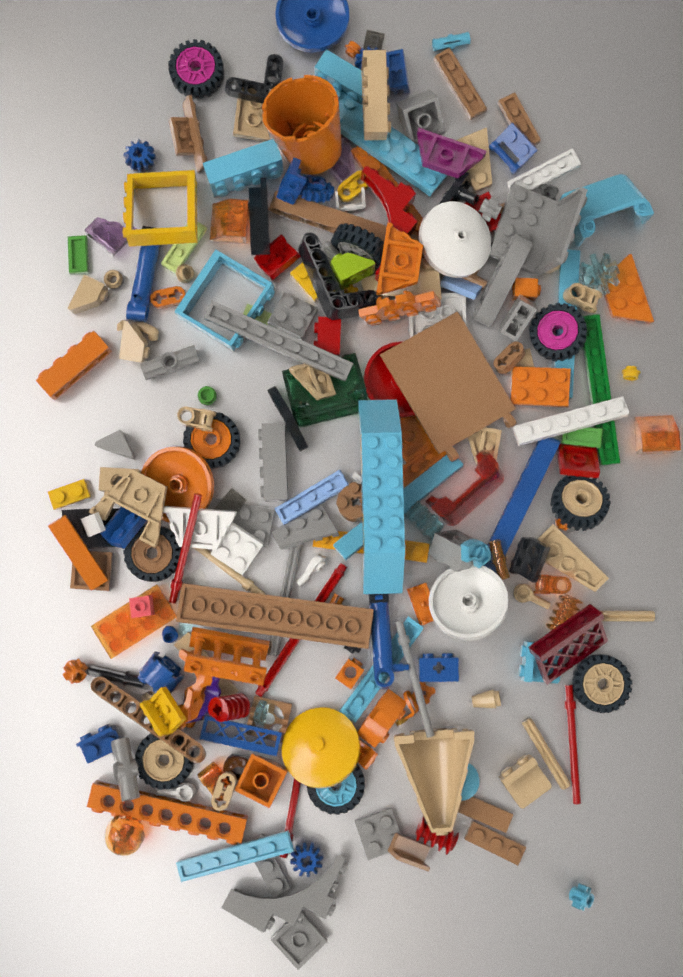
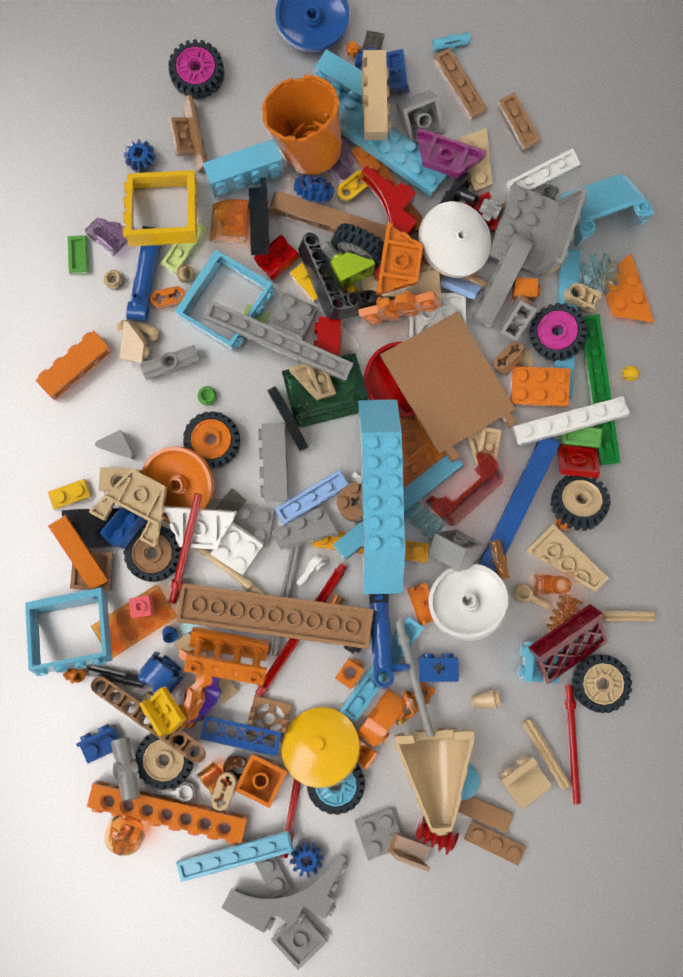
tan slope [67,275,109,315] -> none
white tile [81,512,106,537] -> none
tan piece [177,406,216,432] -> none
red piece [208,693,251,722] -> none
black beam [225,54,284,103] -> none
tan wing [233,87,270,142] -> none
clear light blue tile [253,700,267,726] -> none
blue bracket [276,157,307,205] -> none
white piece [334,187,366,212] -> none
medium azure tile [461,539,491,568] -> none
plate [489,123,538,175] -> none
black bracket [509,537,551,583] -> none
medium azure gear [569,883,594,911] -> none
clear orange slope [634,415,681,455] -> none
none -> medium azure window [25,588,112,677]

